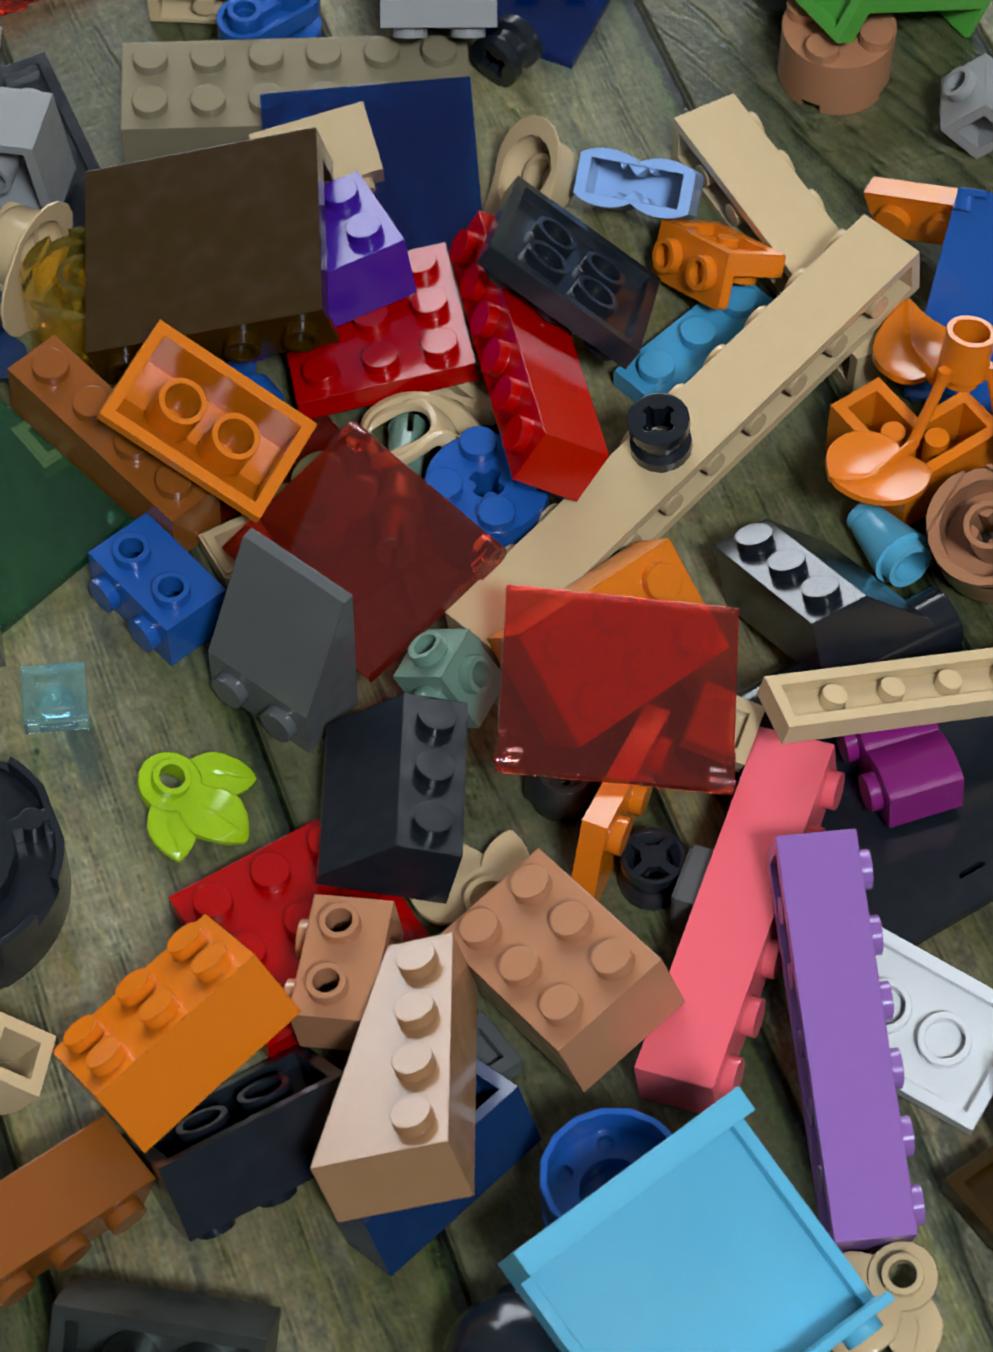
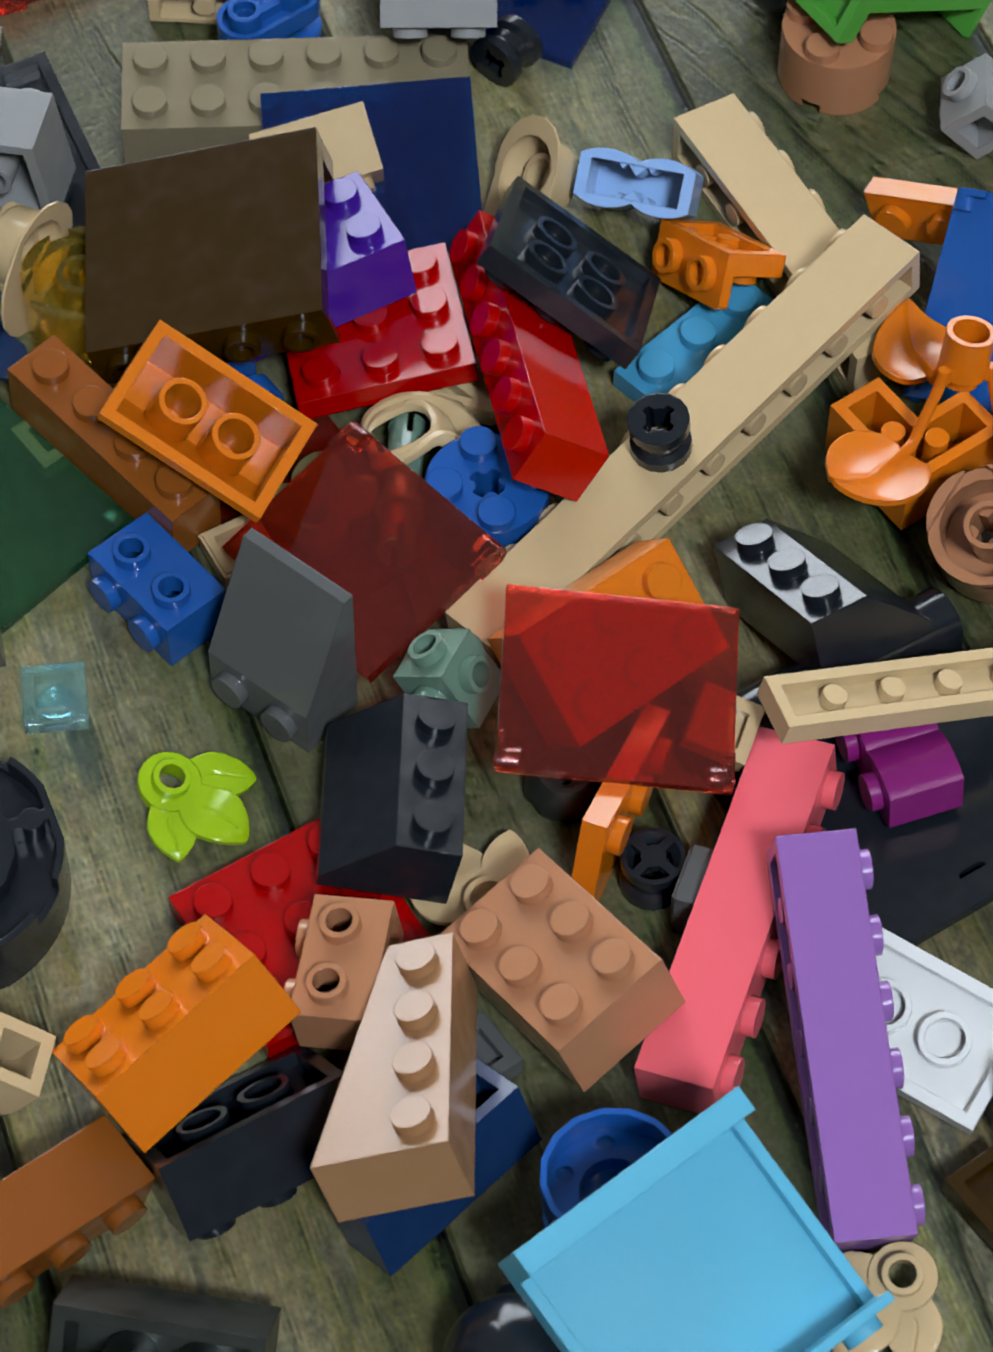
medium azure cone [846,502,931,587] -> none

